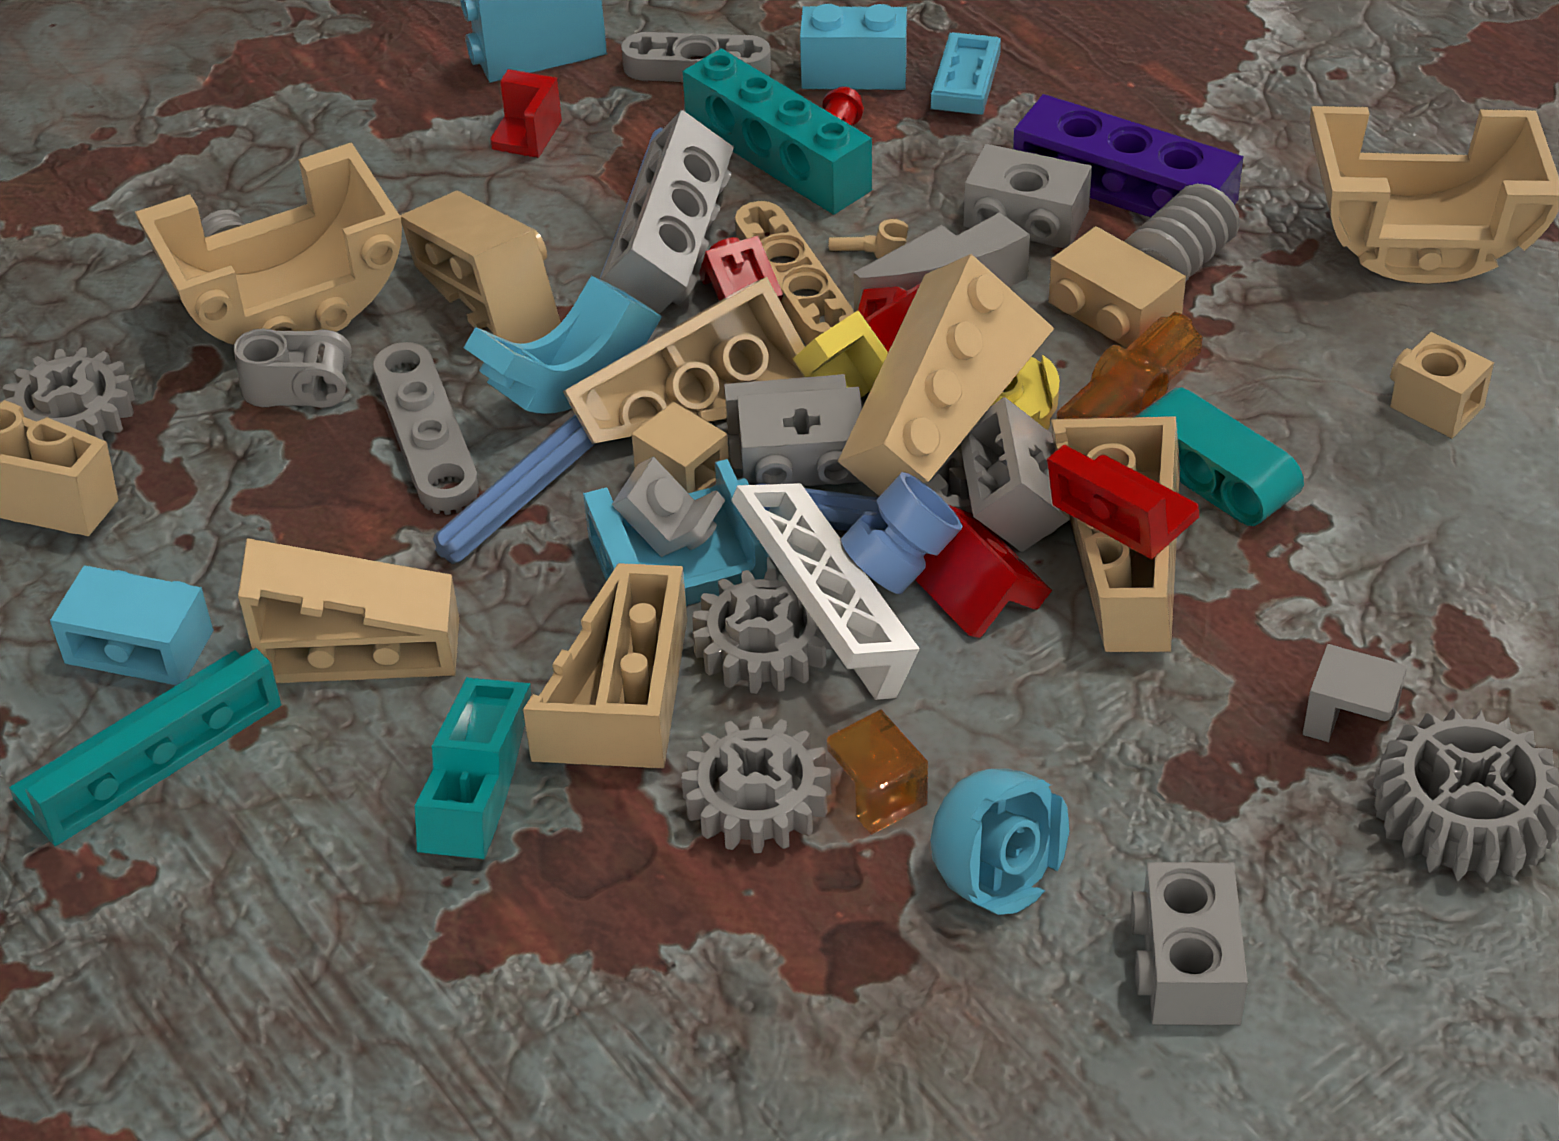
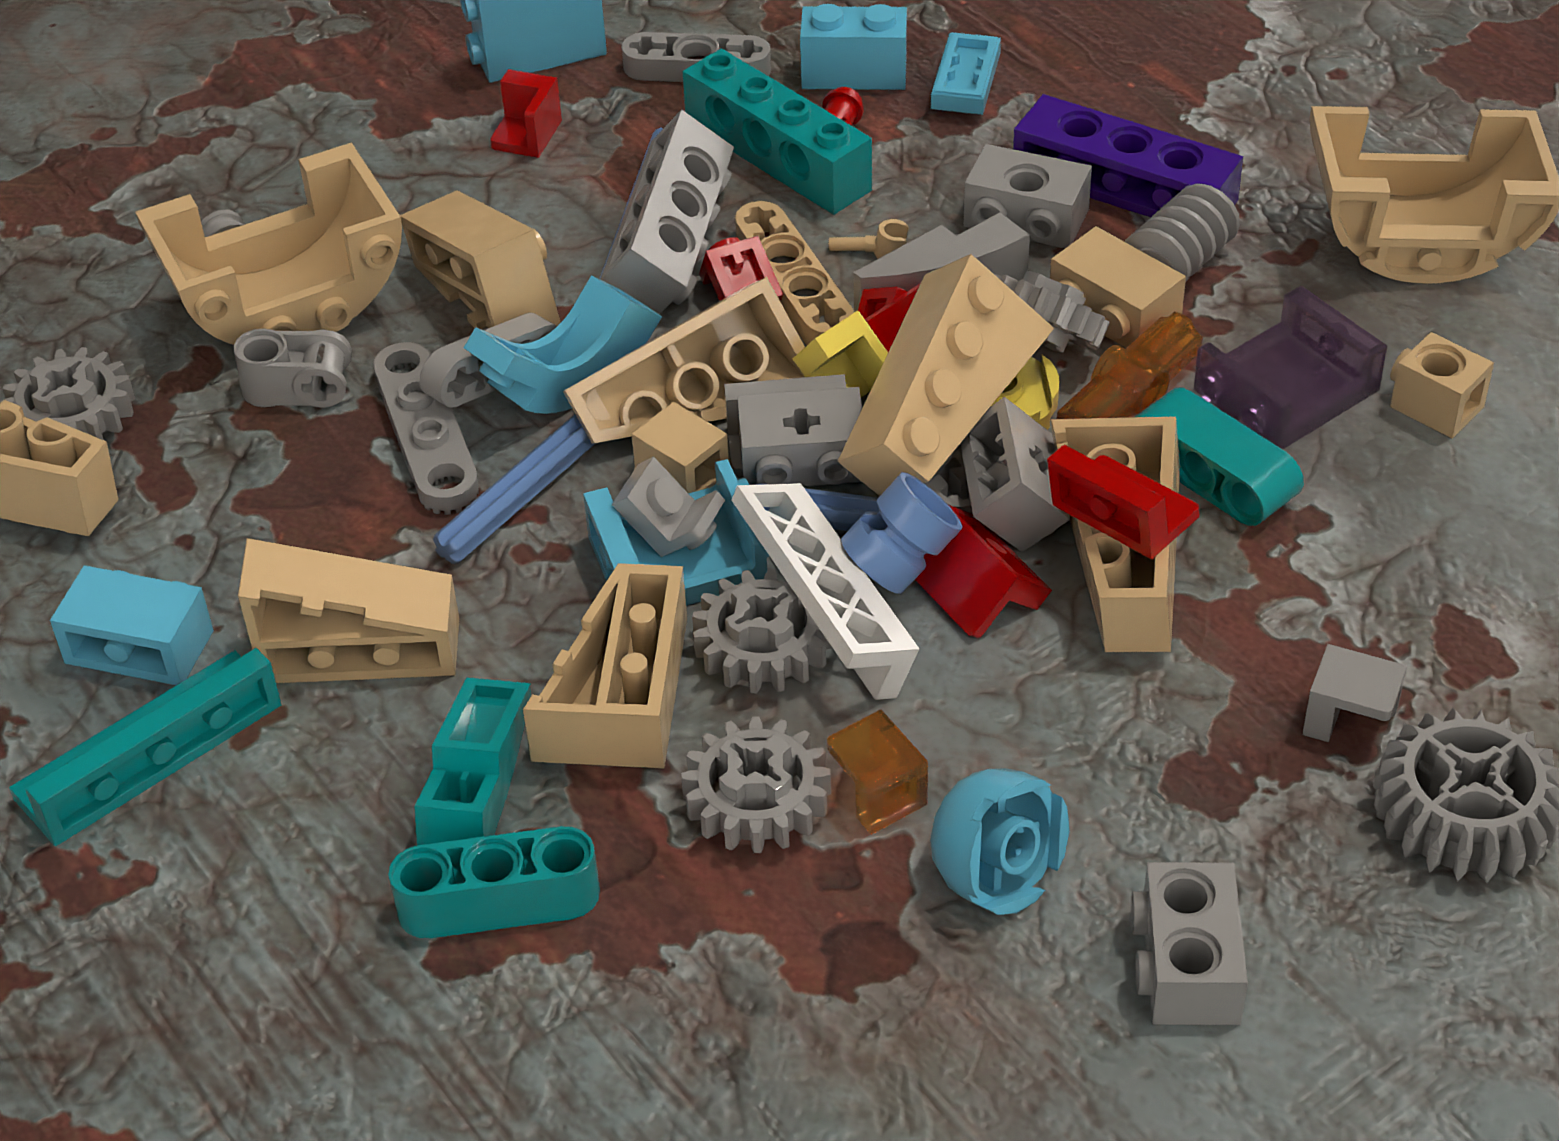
none -> teal beam [388,826,600,938]
none -> light grey beam [420,313,557,407]
none -> light grey gear [994,271,1110,353]
none -> clear purple panel [1193,286,1388,449]

